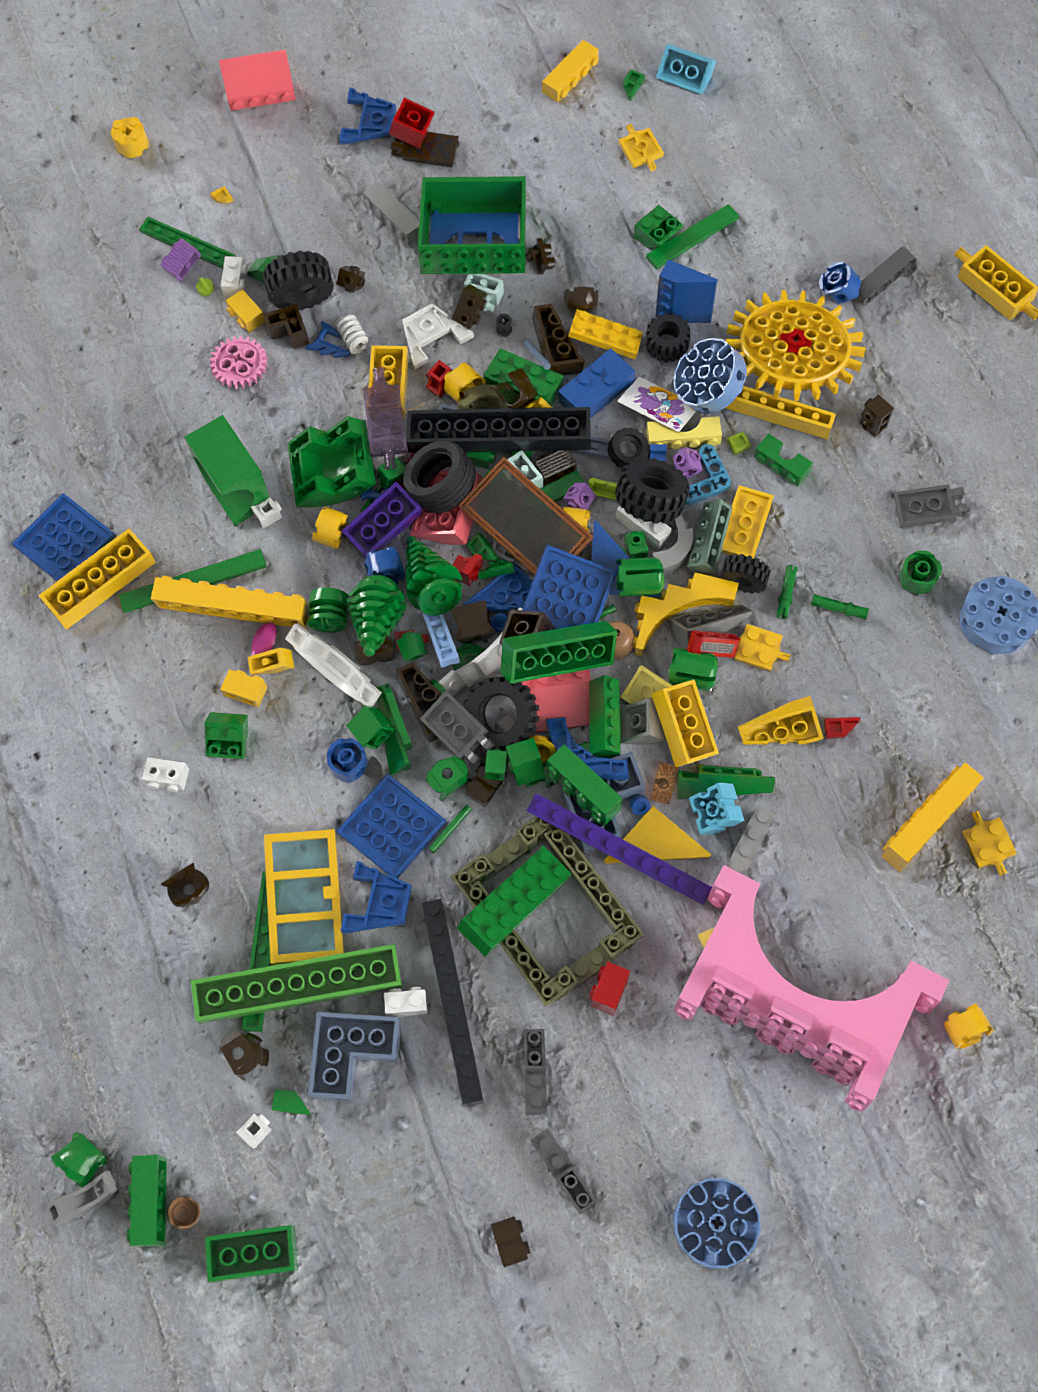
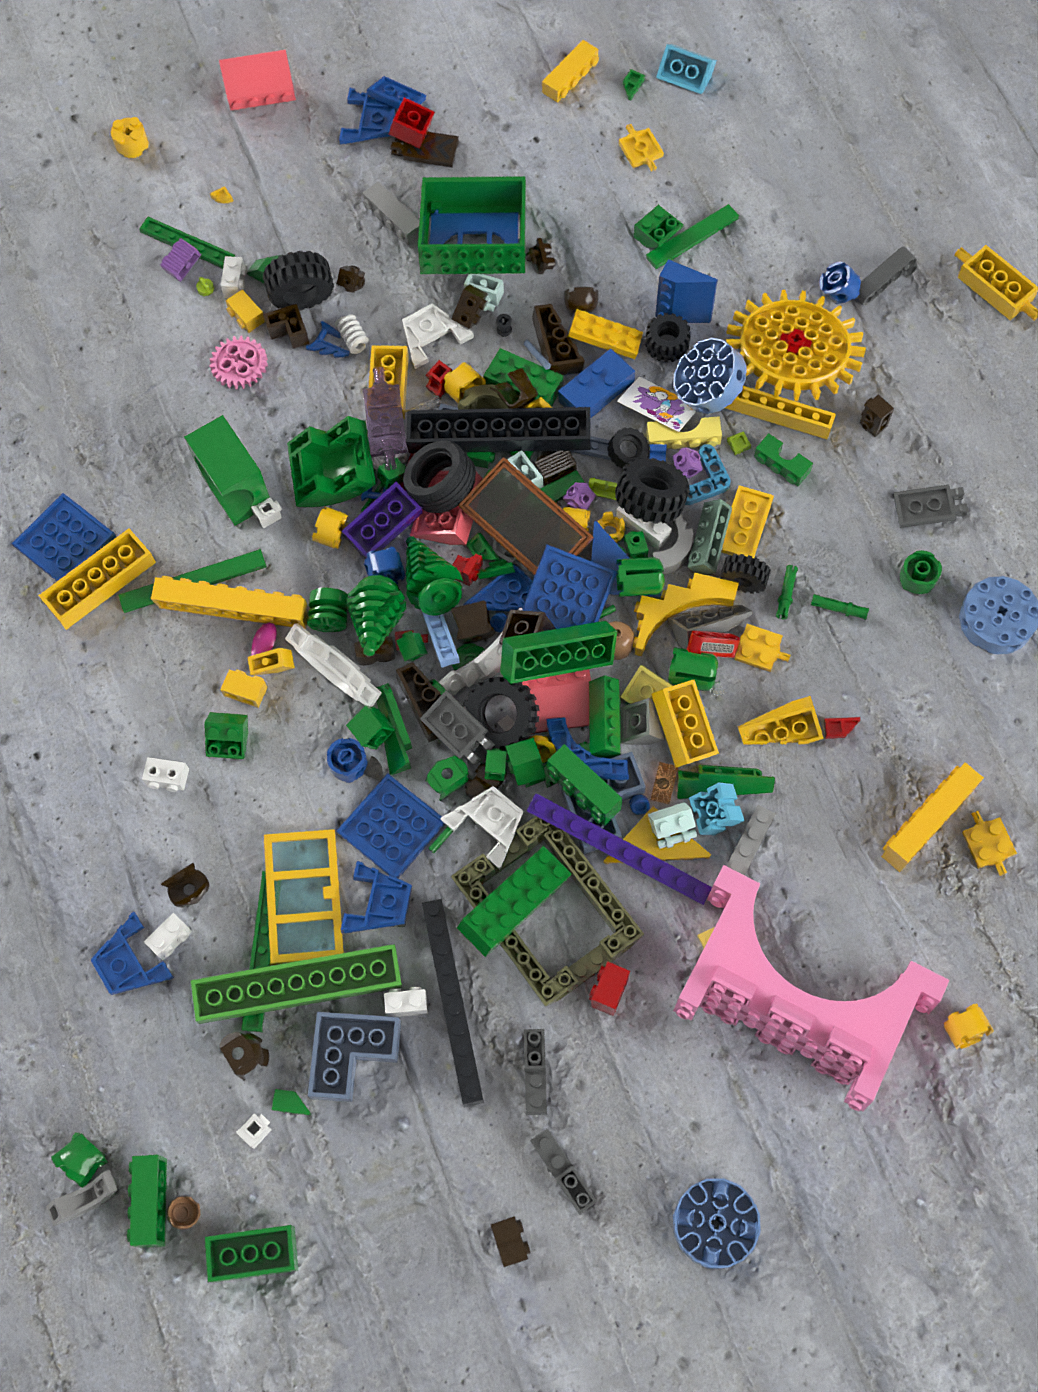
none -> blue wing [91,912,174,995]
none -> white brick [144,913,192,960]
none -> blue tile [366,76,426,109]
none -> white wing [440,786,524,870]
none -> yellow piece [597,511,625,543]
none -> light aqua brick [648,802,697,849]

